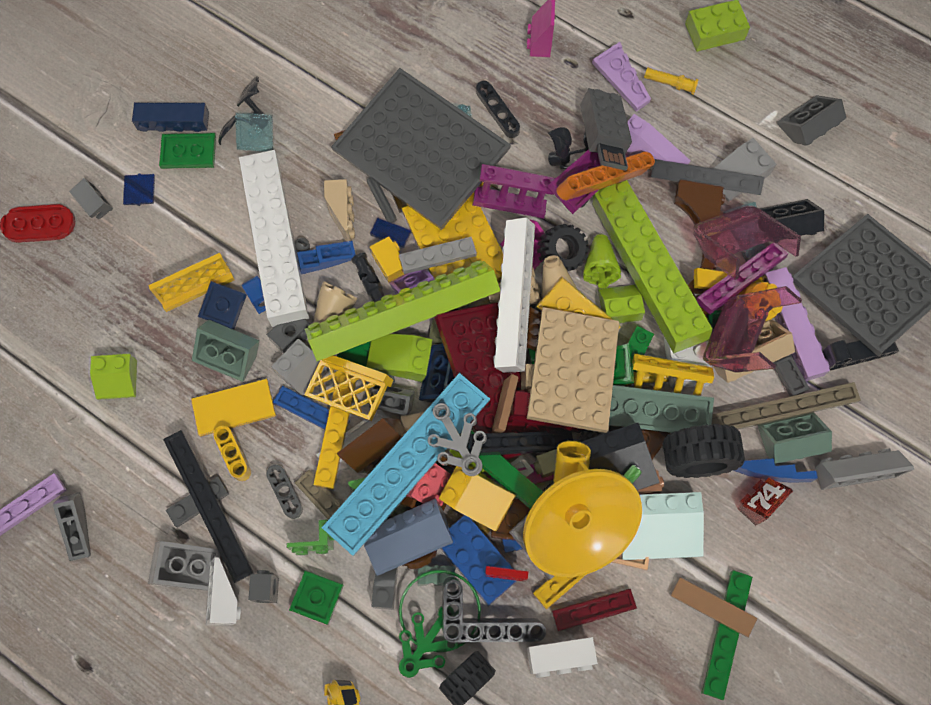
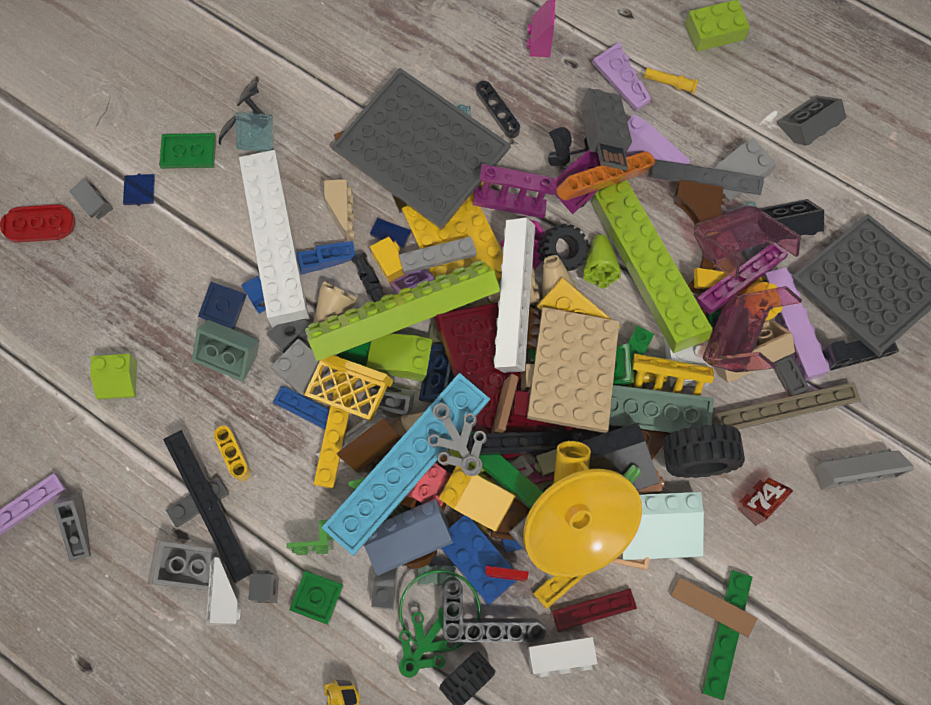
dark blue brick [132,102,209,132] -> none
yellow fence [148,253,235,312] -> none
yellow tile [191,379,276,437] -> none
dark grey beam [266,465,303,519] -> none
dark grey hinge [295,237,310,252] -> none
dark tan tile [295,470,342,520] -> none
dark grey axle [367,177,397,224] -> none
lime slope [598,284,645,323] -> none
blue slope [732,458,818,483] -> none
sand green slope [758,413,832,464] -> none

